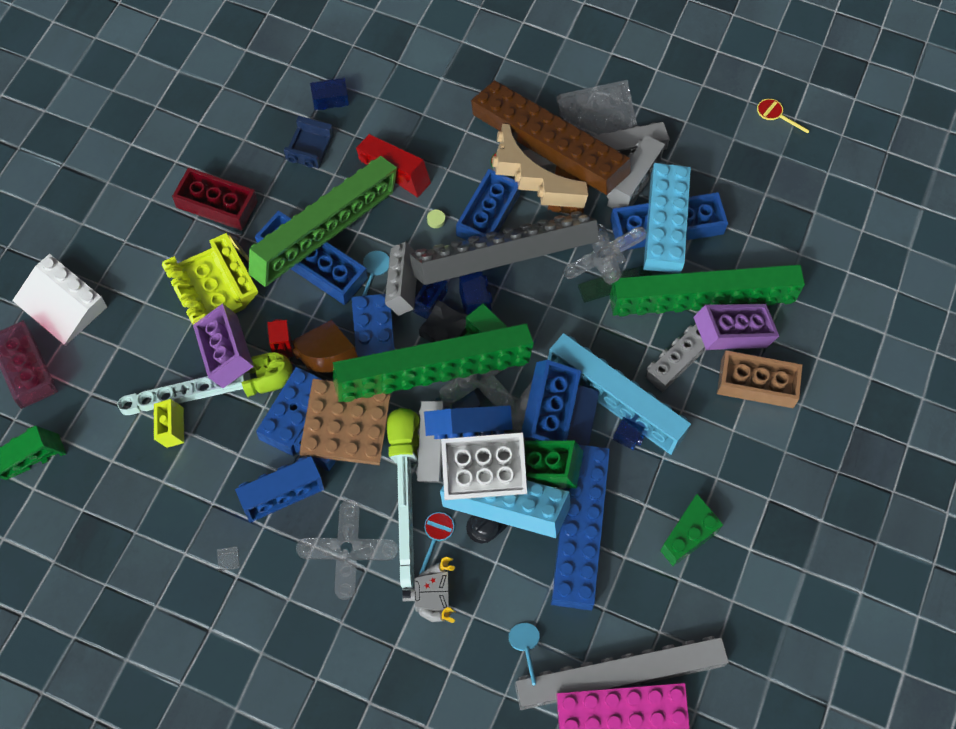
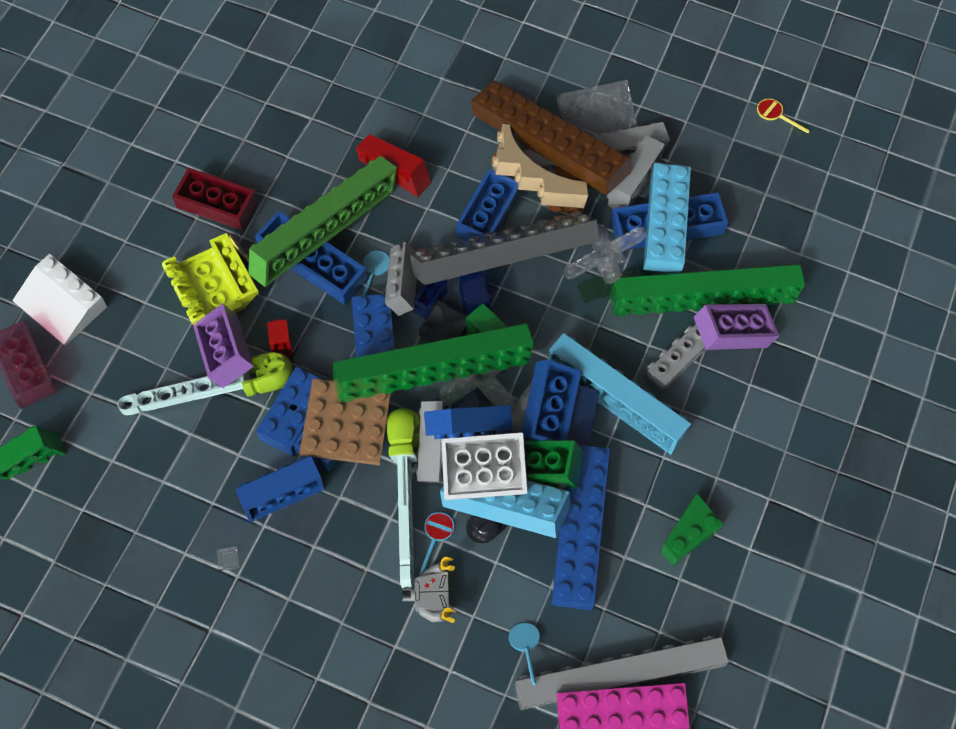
neon yellow brick [154,399,184,448] -> none
dark blue panel [284,116,333,169] -> none
reddish brown brick [291,320,358,372] -> none
clear piece [296,500,398,600] -> none
clear blue brick [310,78,349,110] -> none
yellowish green tile [427,210,445,228] -> none
clear blue brick [613,417,645,450] -> none
medium nougat brick [717,351,802,408] -> none

